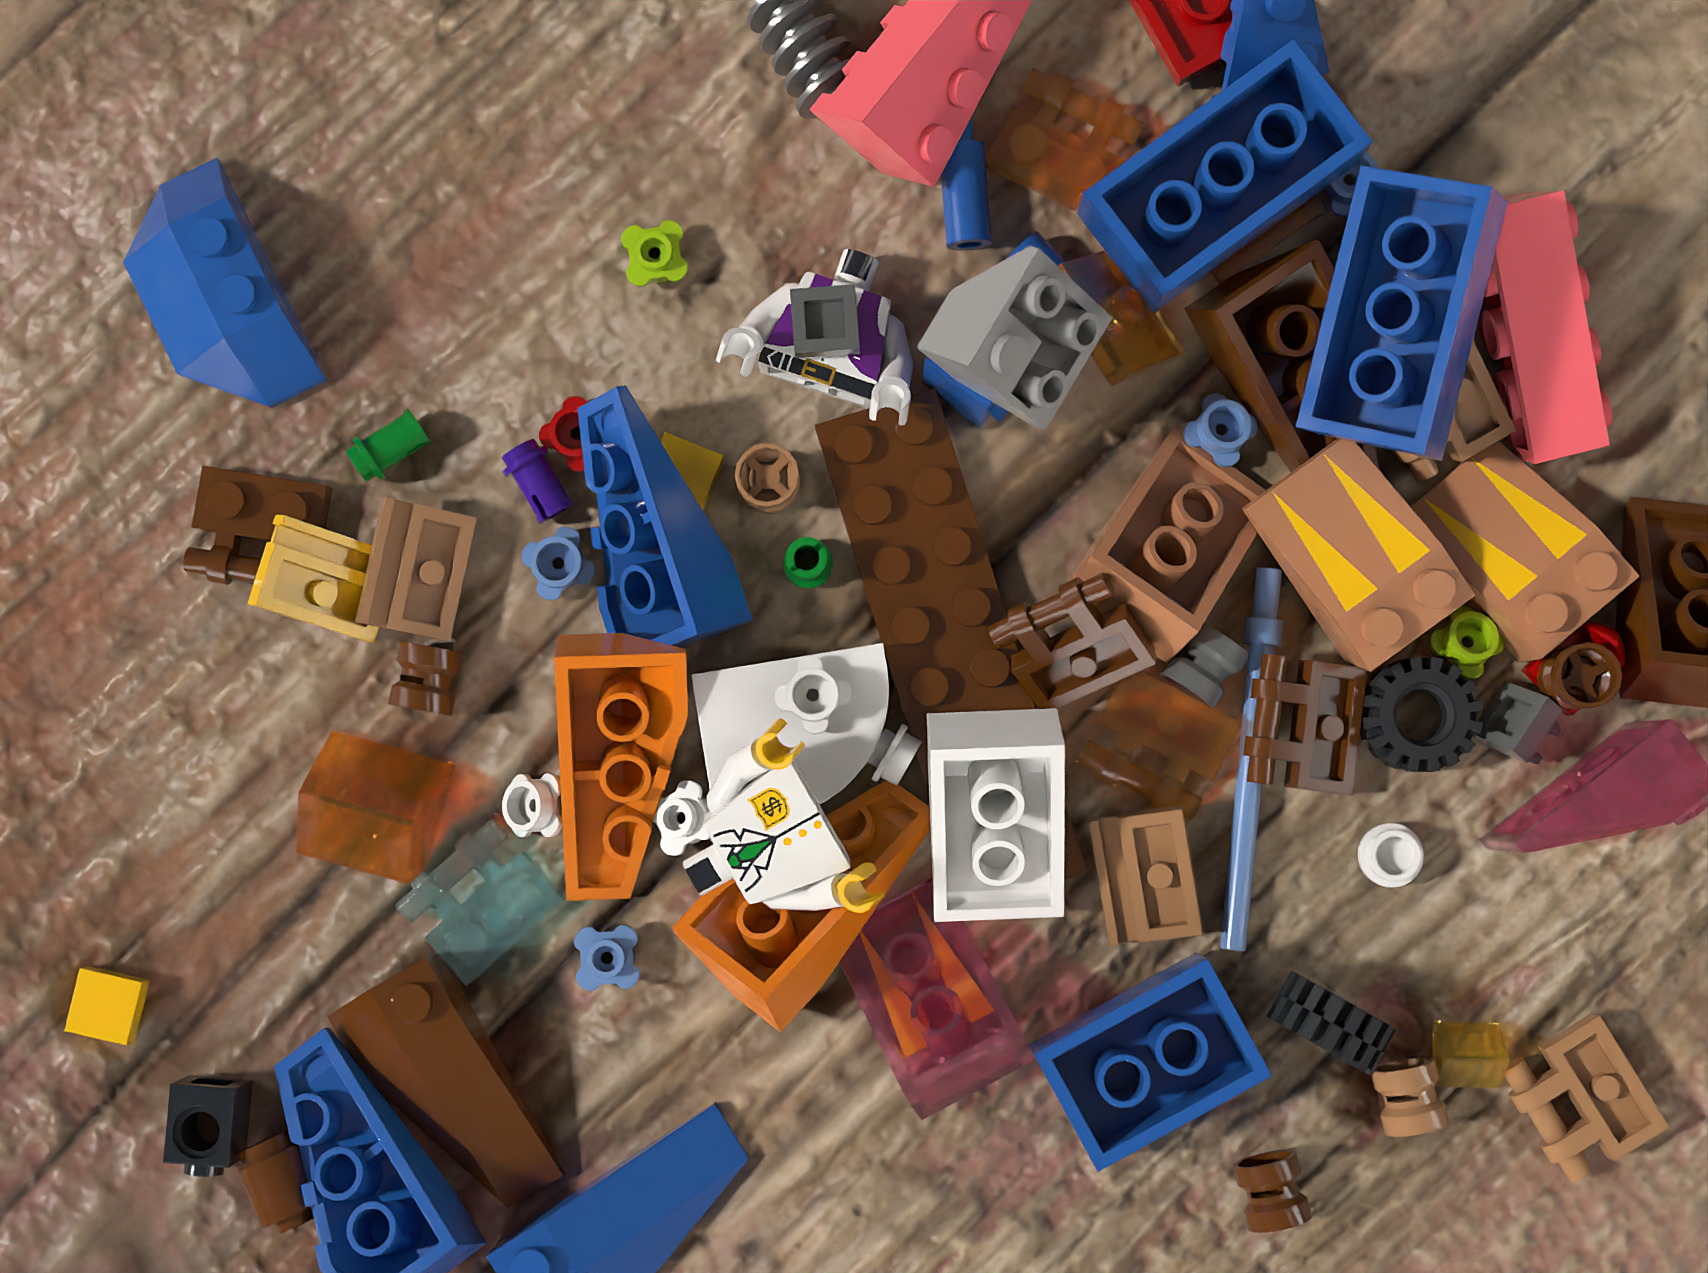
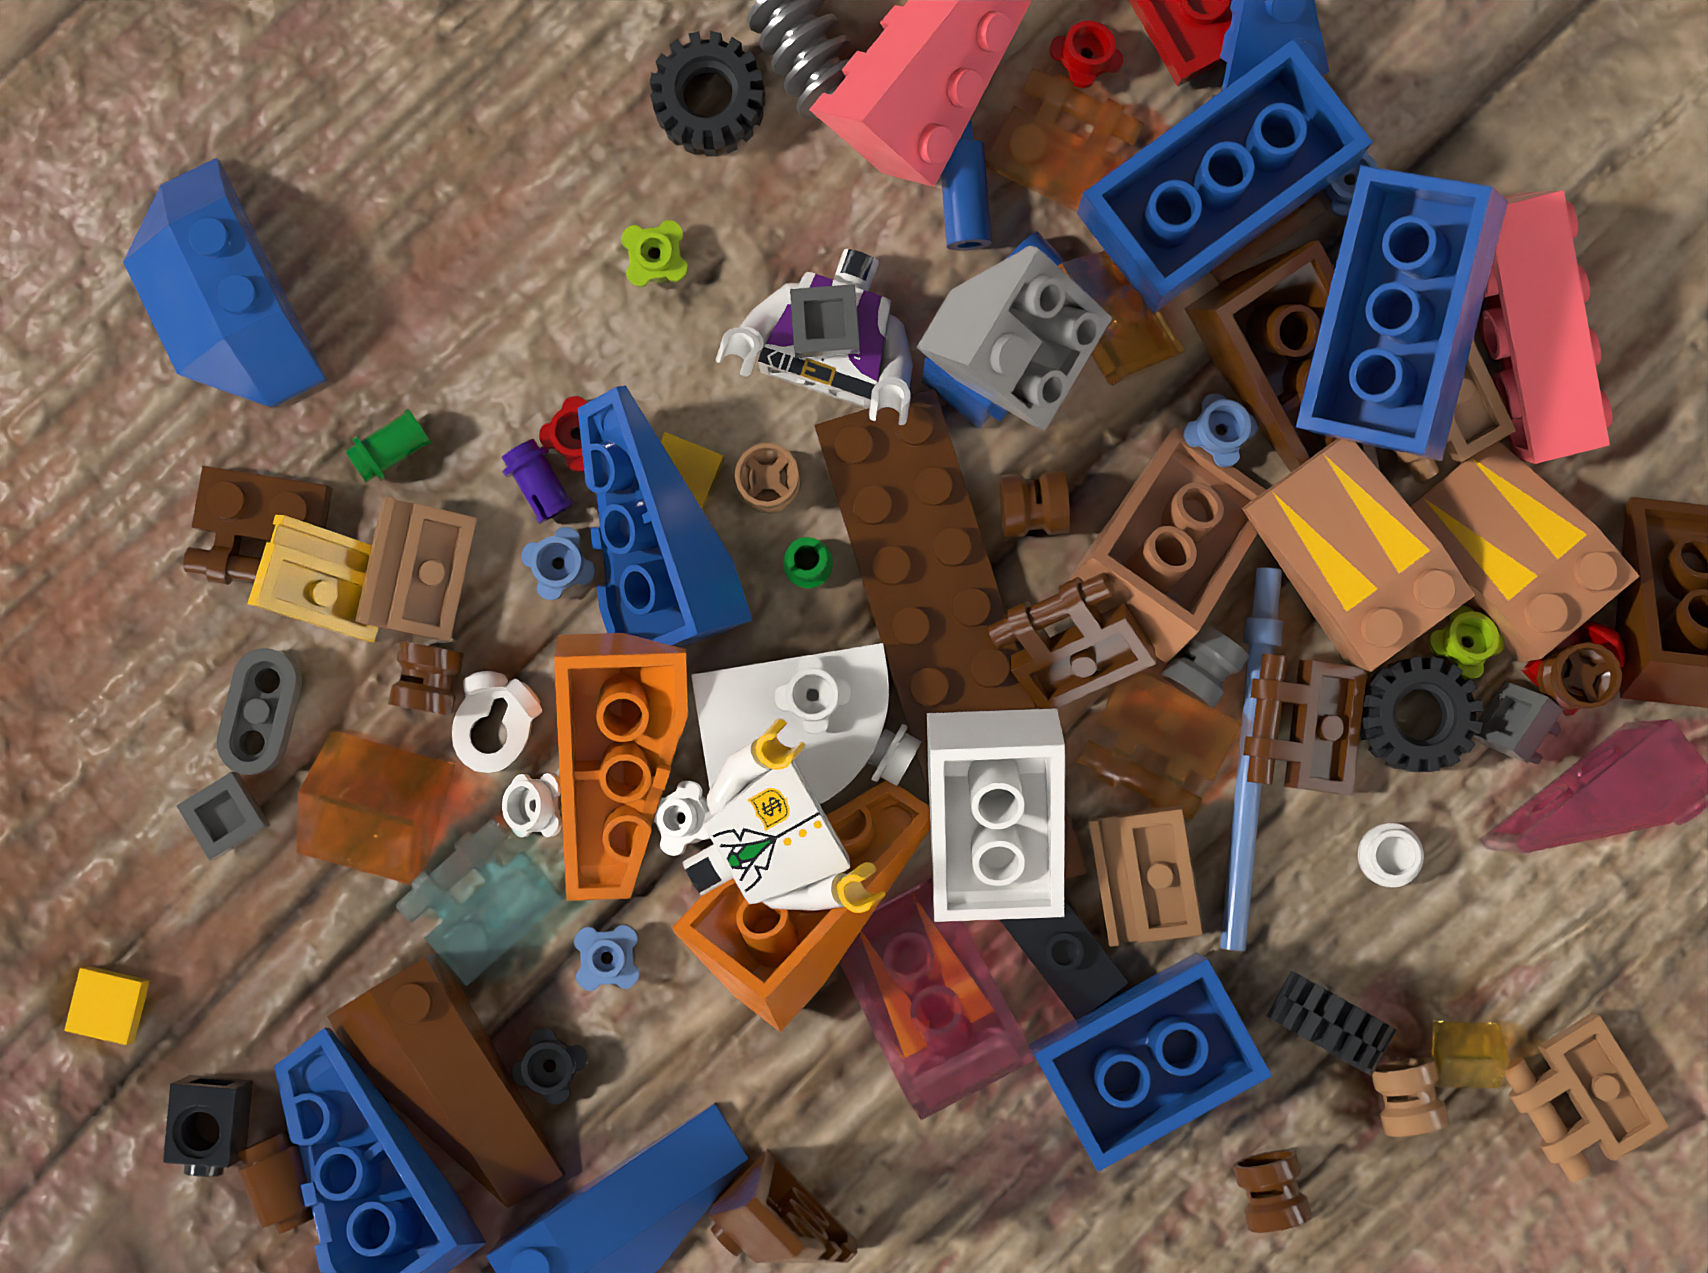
none -> dark grey plate [177,772,271,860]
none -> dark grey plate [217,648,302,775]
none -> white piece [452,671,542,773]
none -> black plate [512,1027,588,1104]
none -> black tyre [650,31,765,157]
none -> reddish brown wedge [709,1149,857,1263]
none -> reddish brown wheel [999,470,1070,538]
none -> black plate [999,899,1128,1020]
none -> red plate [1049,21,1123,89]

